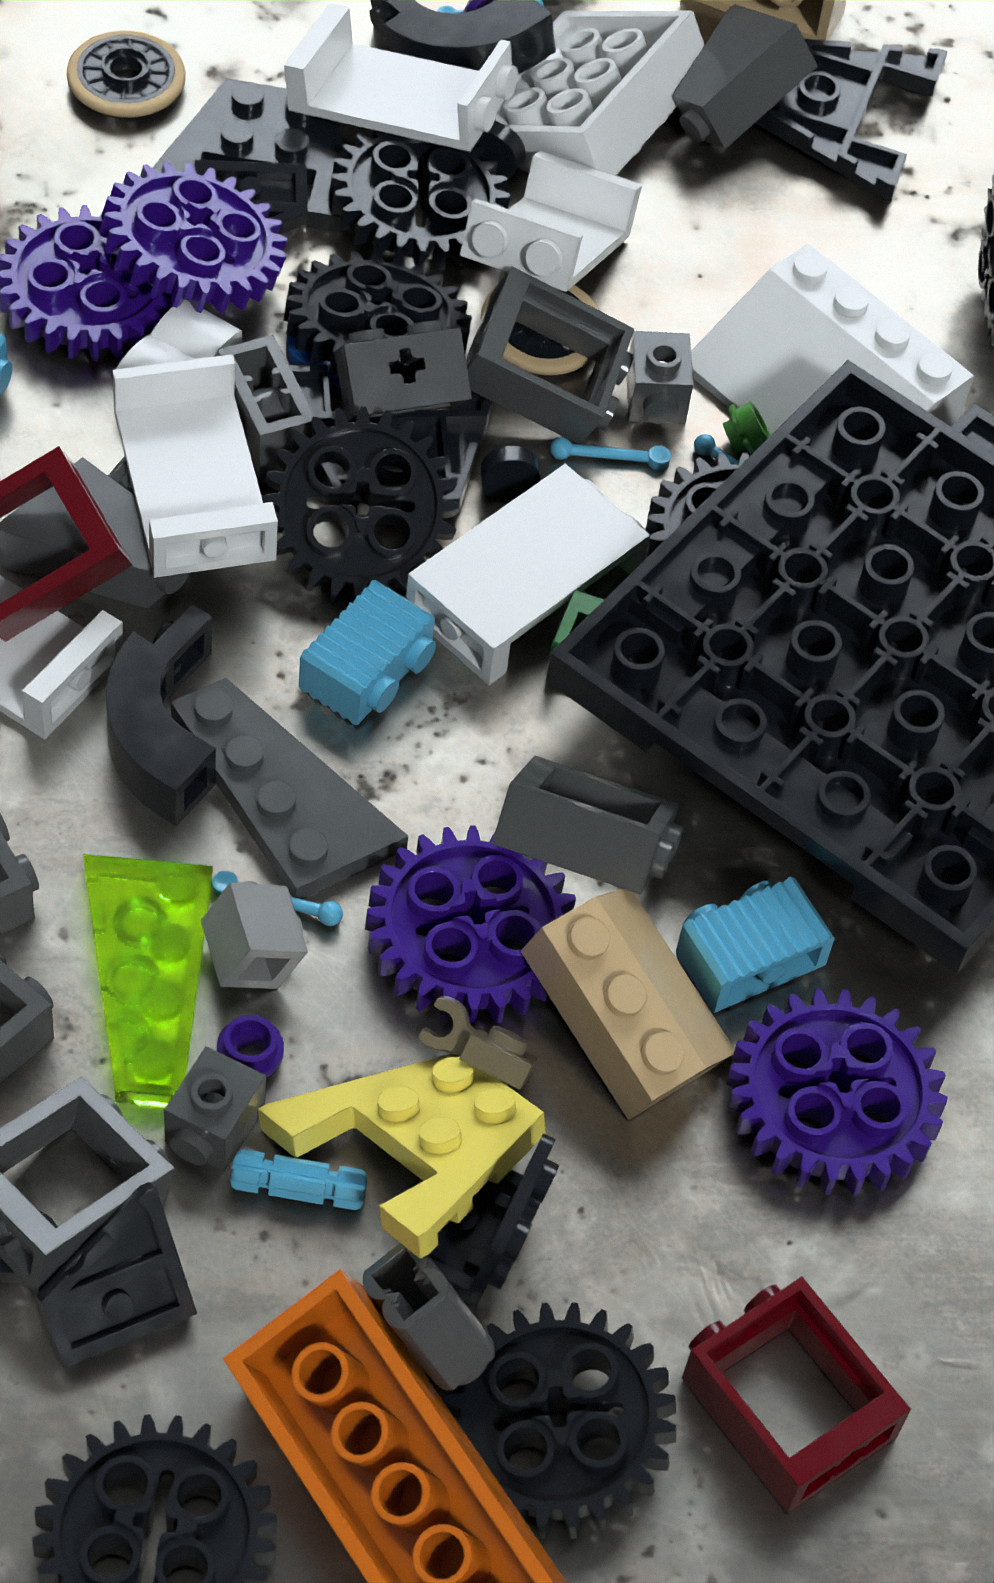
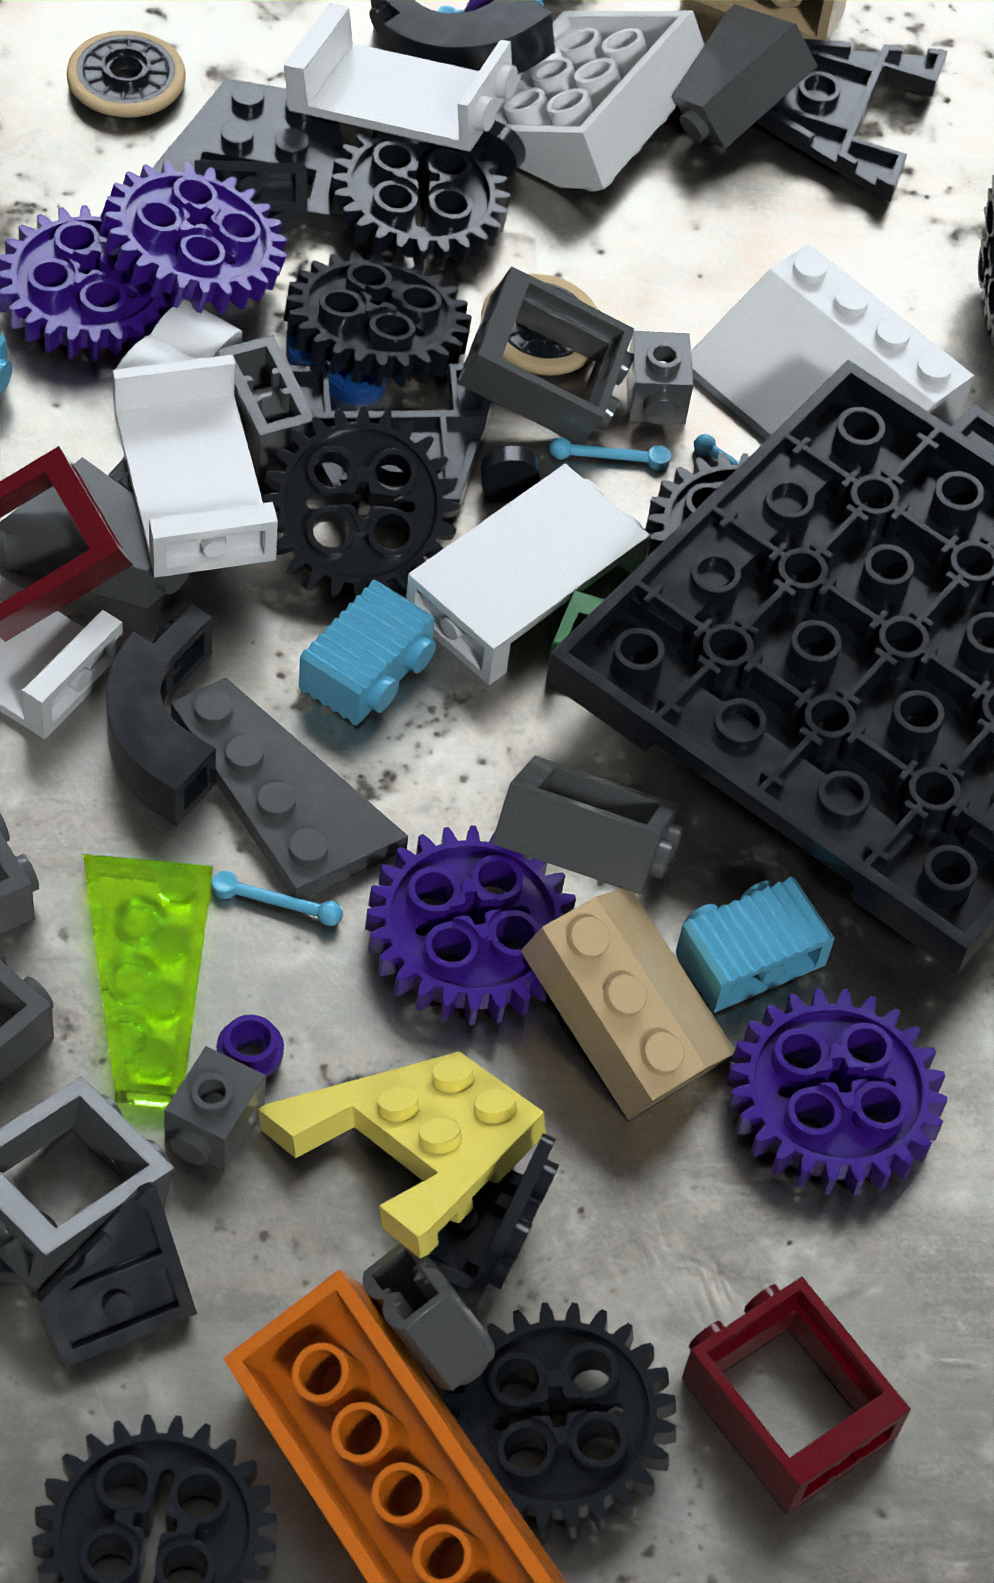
light grey brick [201,881,308,989] -> none
medium azure axle [230,1149,368,1210] -> none
dark grey brick [334,320,472,422] -> none
dark tan plate [419,996,538,1090] -> none
white panel [460,151,643,292] -> none
bright green plate [722,401,771,455] -> none

